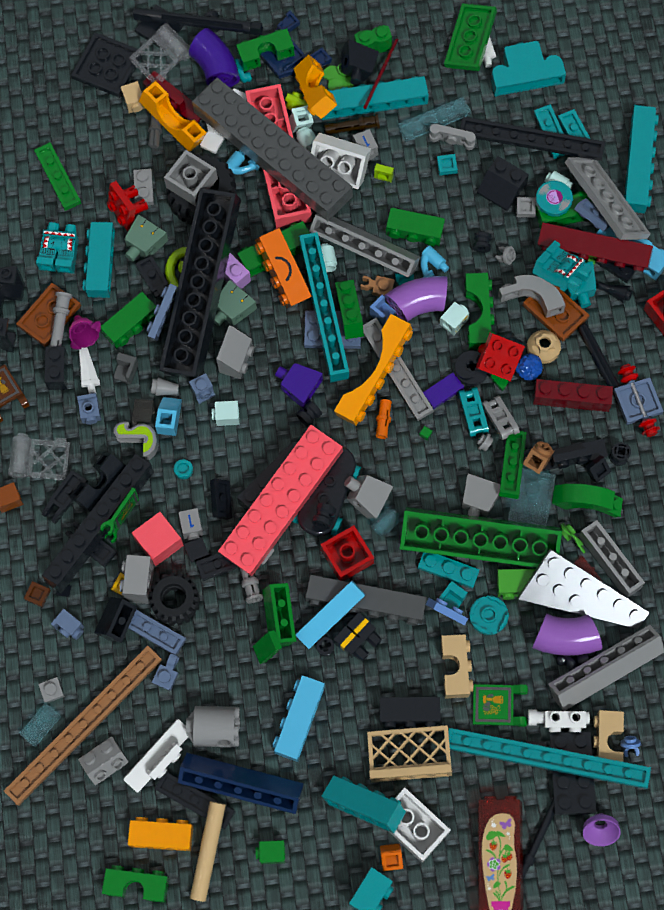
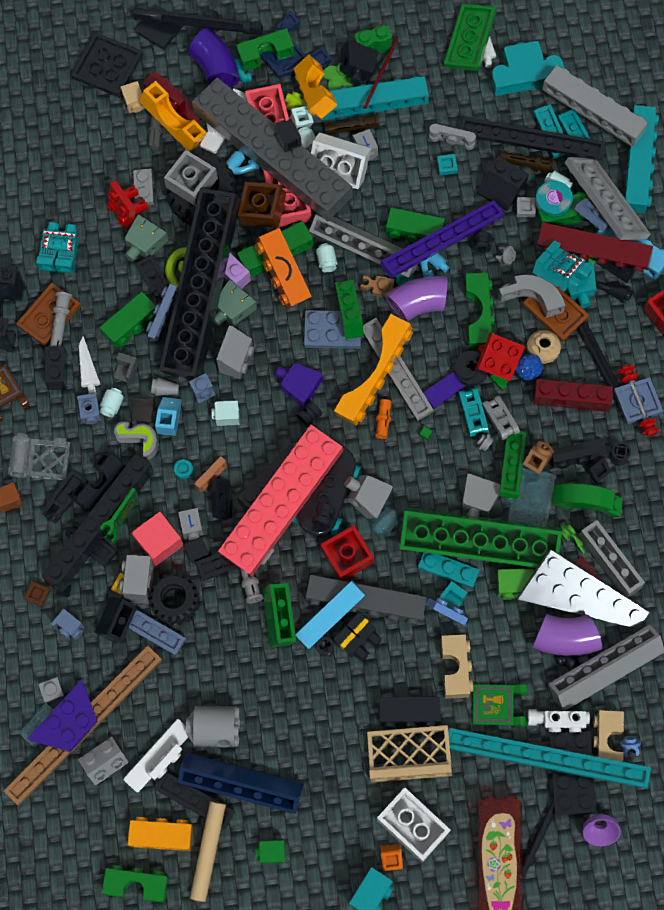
green plate [34,142,82,211] -> none
magenta hat [69,315,101,350] -> none
teal brick [83,222,115,298] -> none
clear piece [129,23,190,83] -> none
sand blue plate [152,654,179,691] -> none
green tile [253,630,282,664] -> none
medium azure brick [272,675,325,762] -> none
teal brick [299,232,349,382] -> none
teal brick [322,776,406,833] -> none
medium blue panel [370,295,396,326] -> none
lime tile [374,163,394,182] -> none
clear light blue plate [398,97,471,142] -> none
light aqua brick [440,302,469,335] -> none
teal tile [469,595,509,635] -> none
none -> dark purple wing [27,681,98,752]
none -> light aqua brick [100,388,124,417]
none -> nougat tile [194,456,227,493]
none -> reddish brown brick [237,182,286,228]
none -> black brick [275,119,302,153]
none -> dark purple plate [380,200,505,278]
none -> dark brown pin [501,151,556,173]
none -> light grey brick [543,65,648,147]

